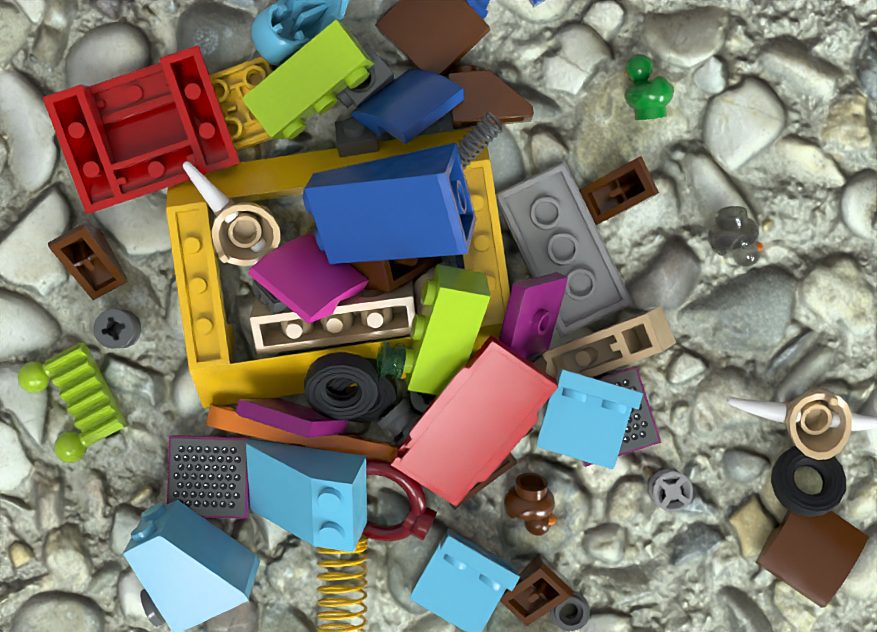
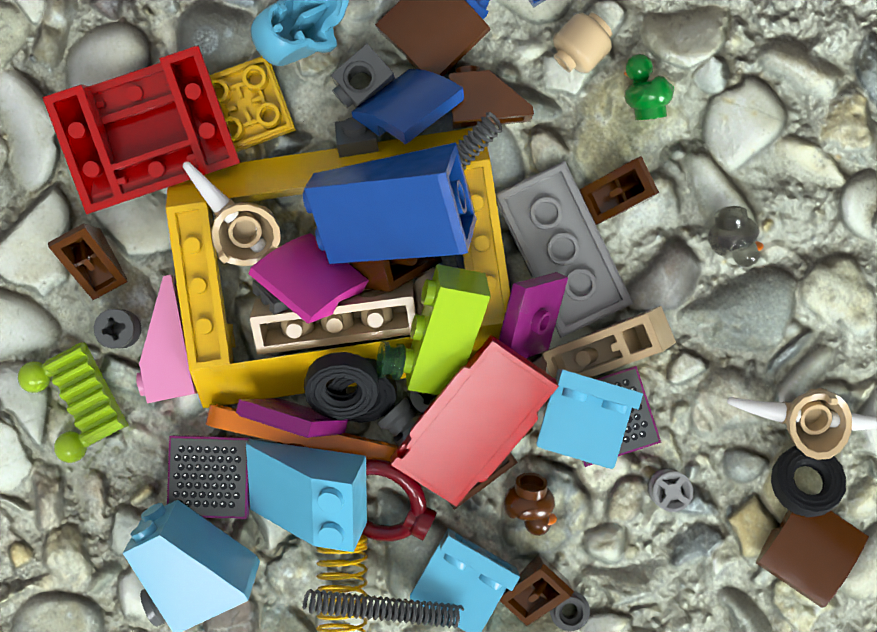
lime brick [241,19,375,140] -> none
none -> bright pink slope [136,275,197,403]
none -> dark grey piece [302,589,465,629]
none -> tan head [553,13,613,73]

